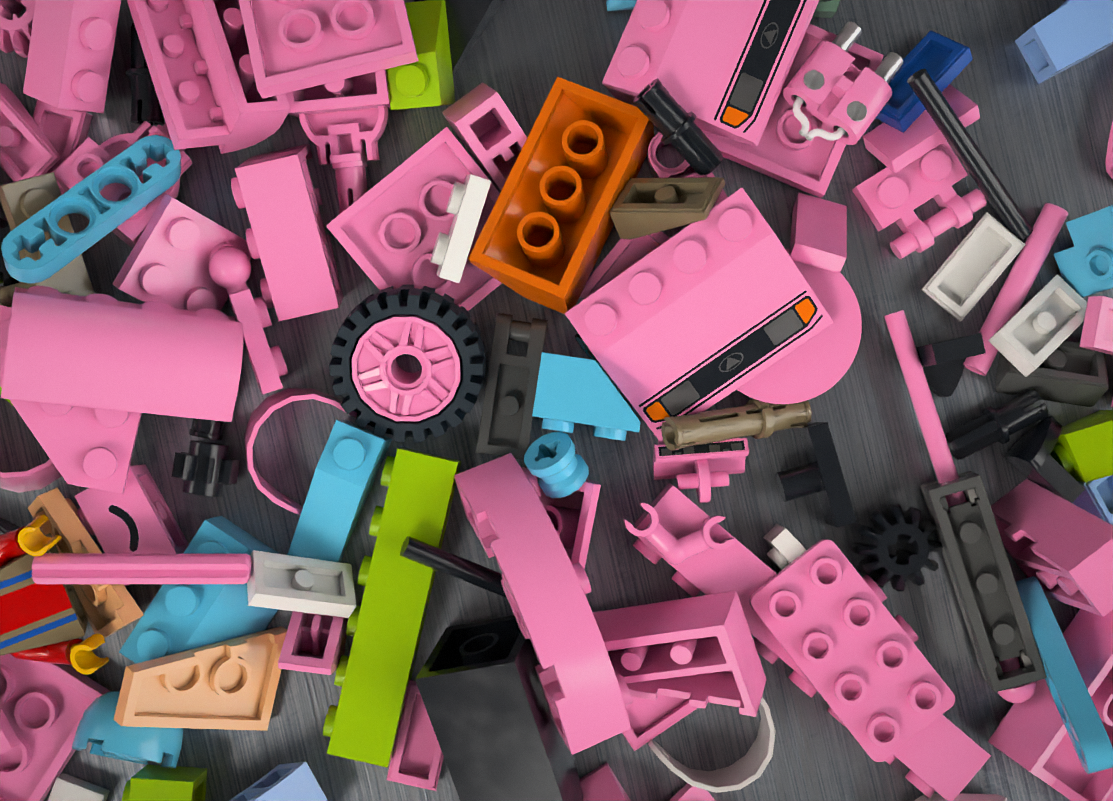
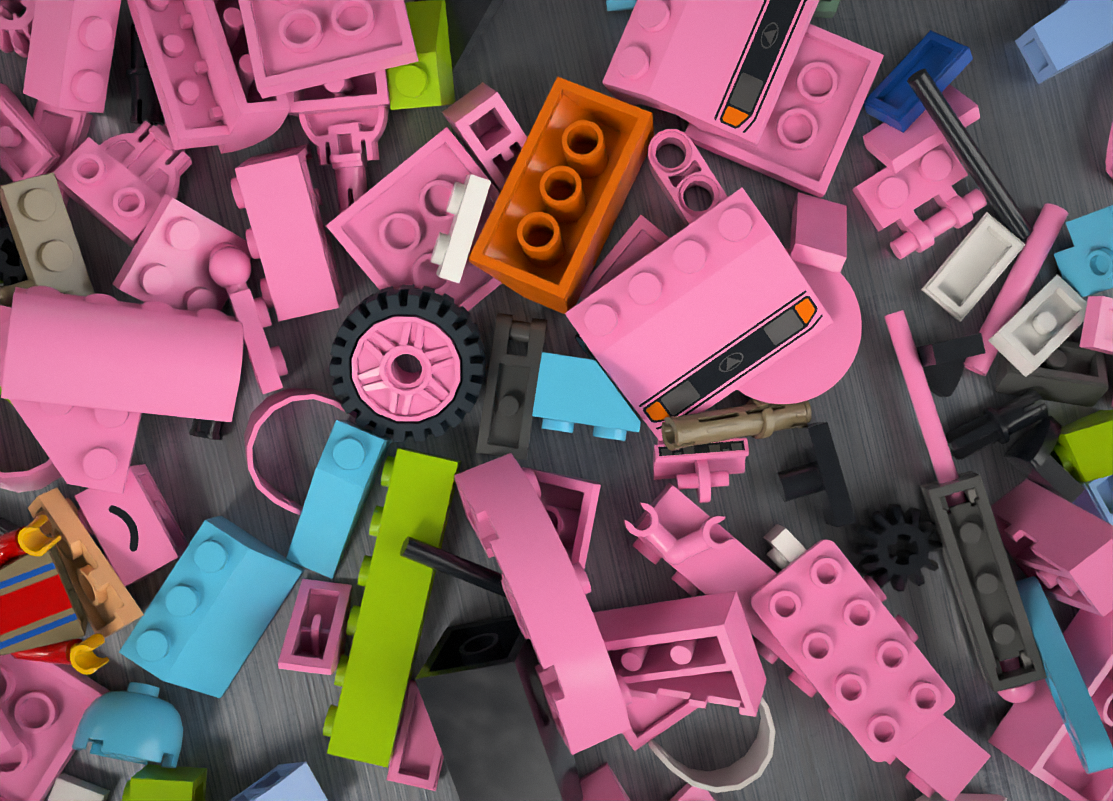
medium azure beam [1,135,181,284] -> none
bright pink axle [32,553,252,584] -> none
light nougat wing [113,626,287,731] -> none
black gear [171,440,240,497] -> none
white plate [247,550,356,618] -> none
medium azure wheel [524,431,589,498] -> none
dark tan slope [609,177,725,239] -> none
black axle [632,78,723,175] -> none
bright pink piece [783,22,903,145] -> none

